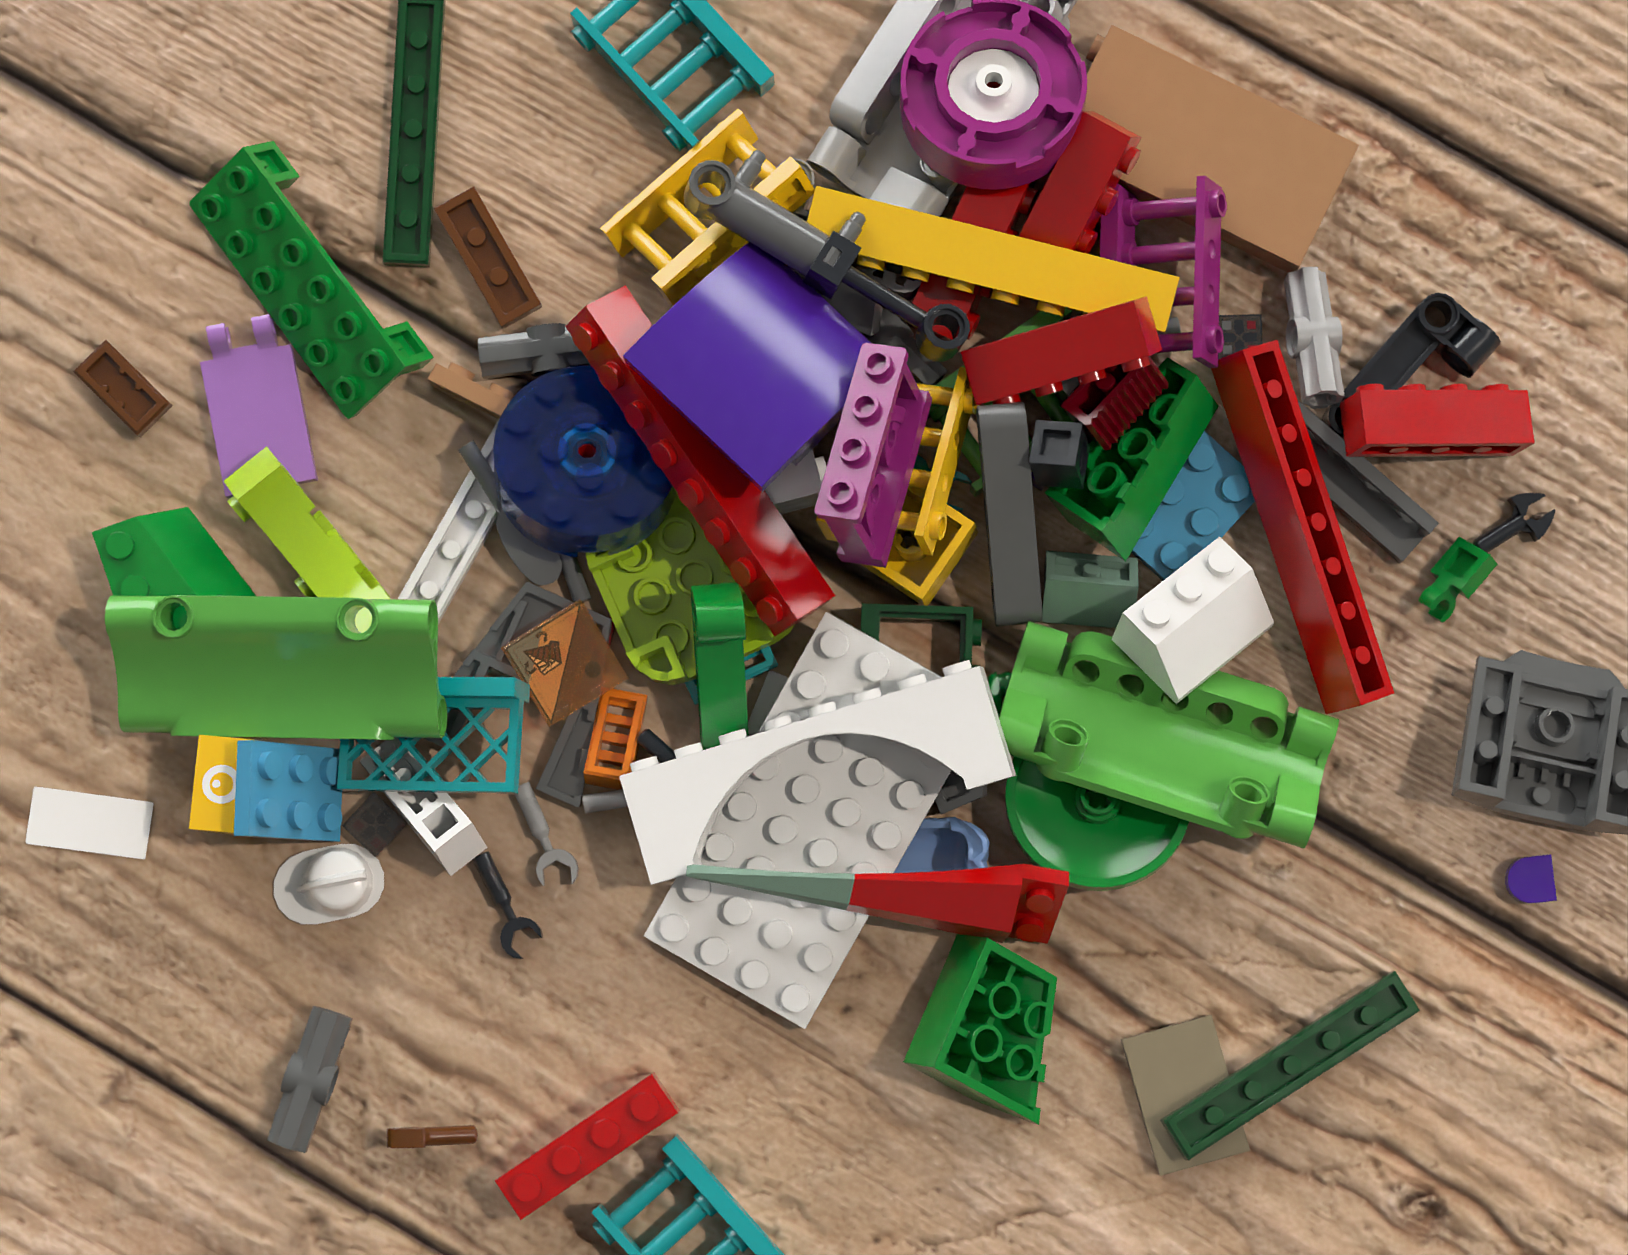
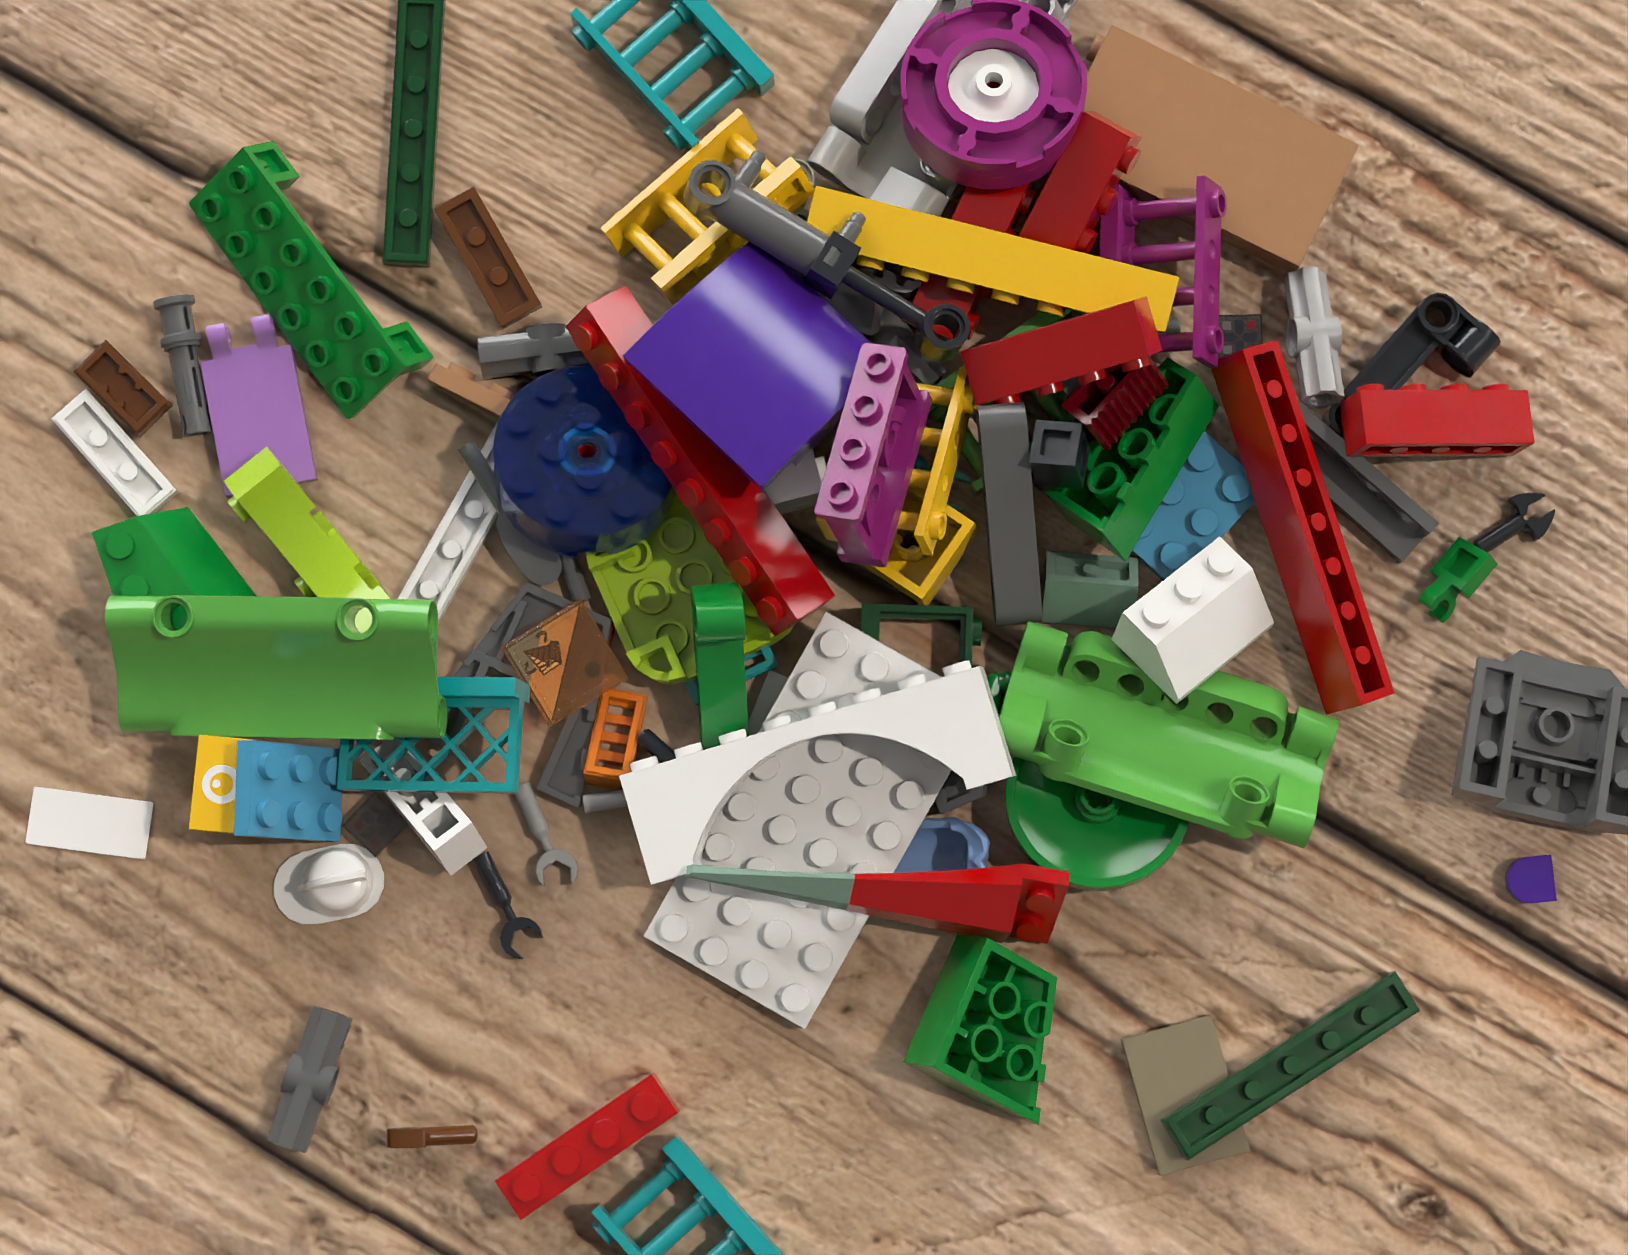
none -> white tile [51,389,179,516]
none -> dark grey pin [153,294,212,437]

